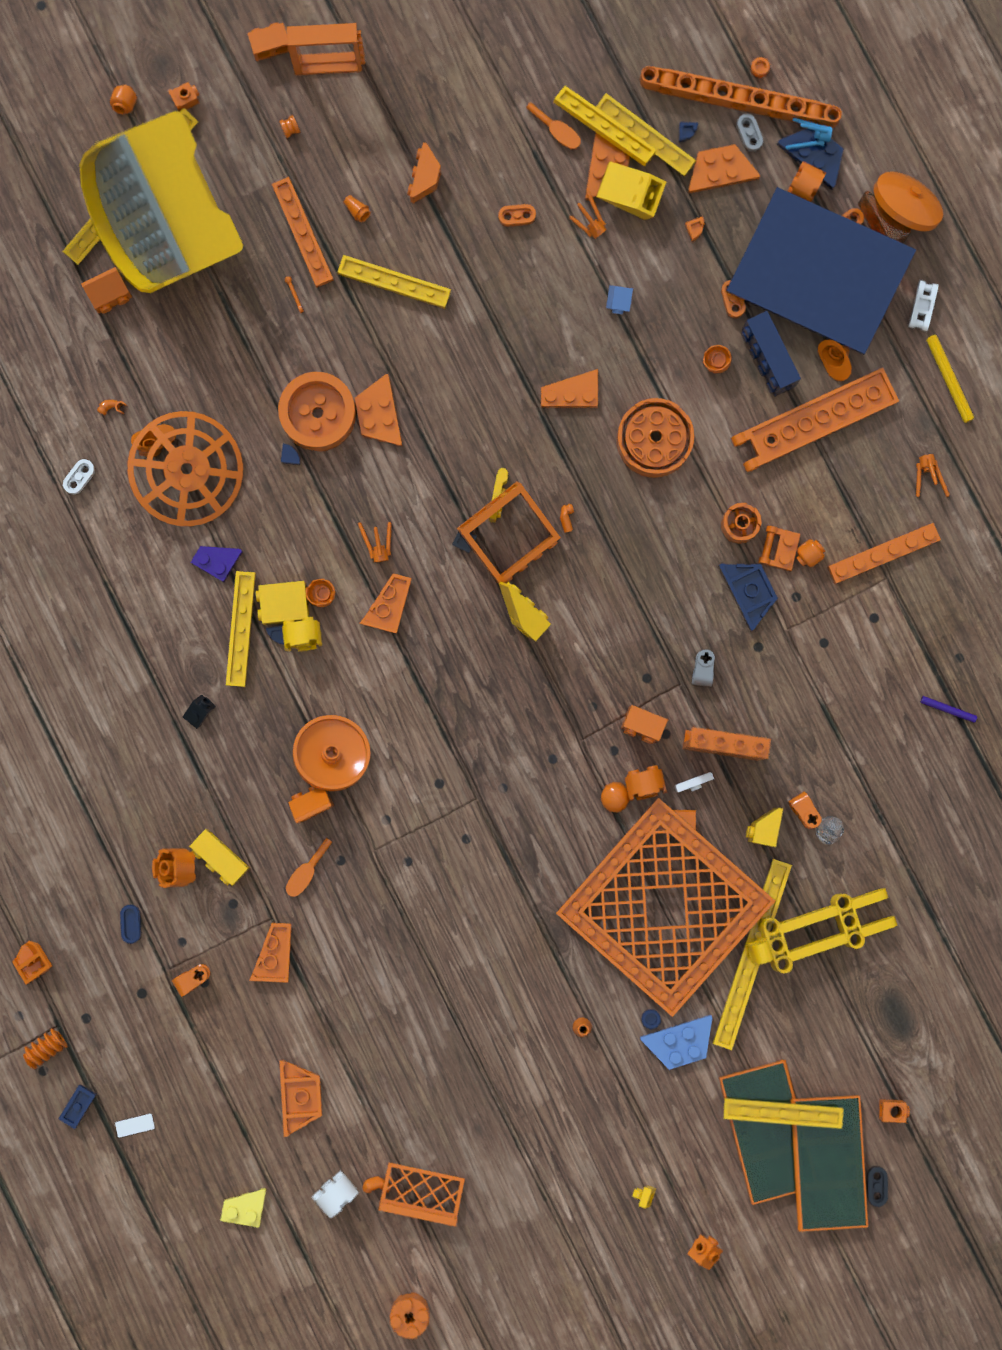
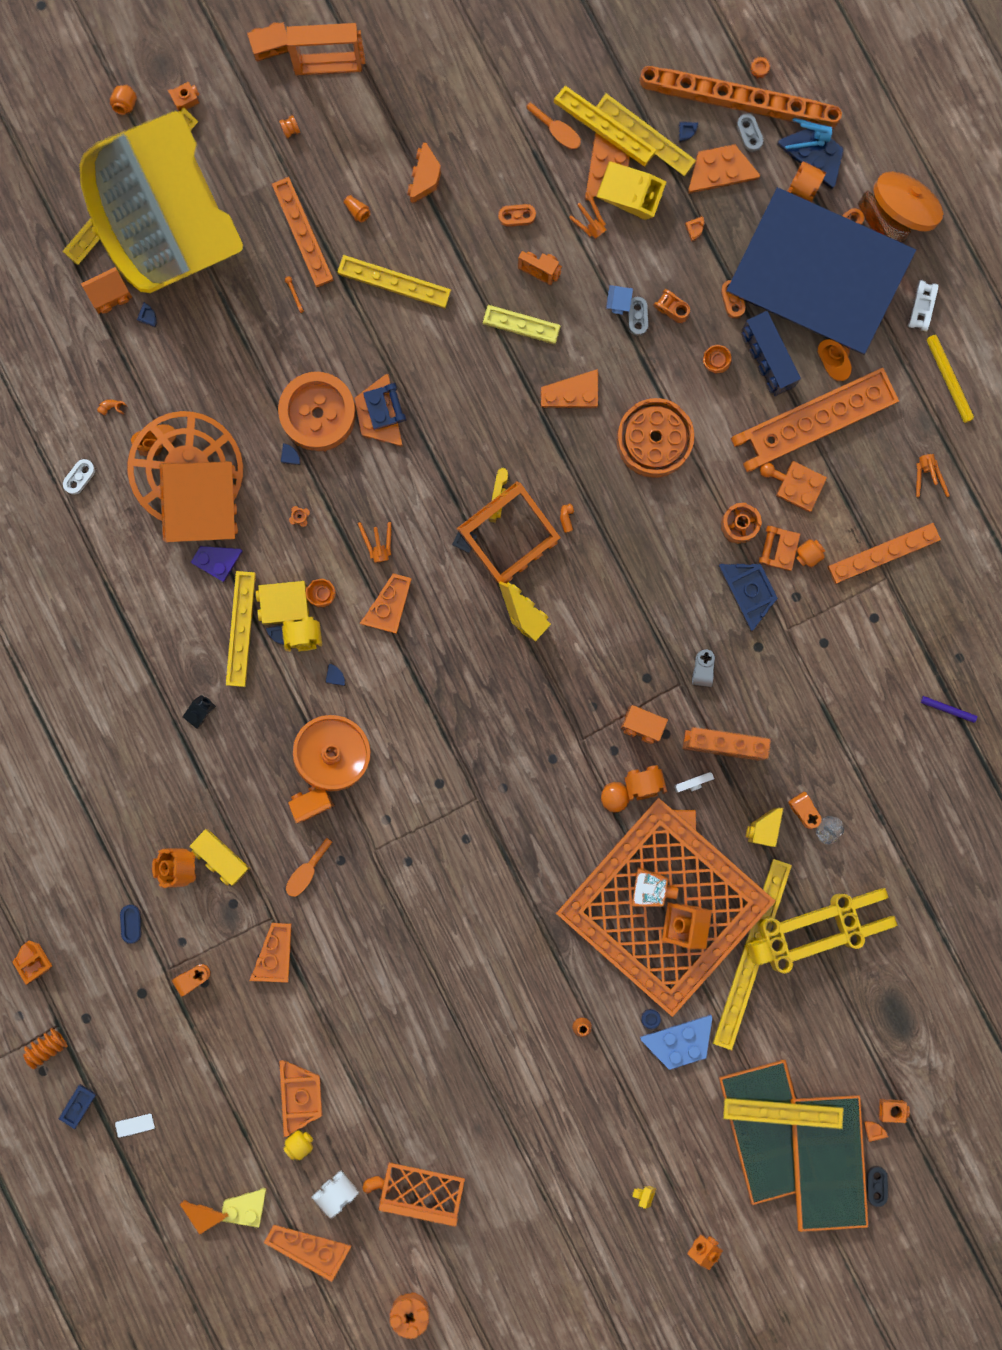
none -> dark blue tile [137,303,157,328]
none -> orange panel [159,461,238,542]
none -> orange tile [180,1200,229,1235]
none -> orange wing [264,1225,351,1282]
none -> yellow head [284,1130,313,1160]
none -> orange plate [289,506,310,527]
none -> dark blue tile [326,664,345,686]
none -> dark blue plate [363,383,407,430]
none -> light yellow tile [483,305,561,344]
none -> orange plate [518,251,562,286]
none -> light grey plate [628,297,648,336]
none -> torso [632,867,678,906]
none -> orange piece [653,289,690,323]
none -> orange slope [662,902,712,949]
none -> orange plate [760,461,827,512]
none -> orange tile [864,1121,888,1142]

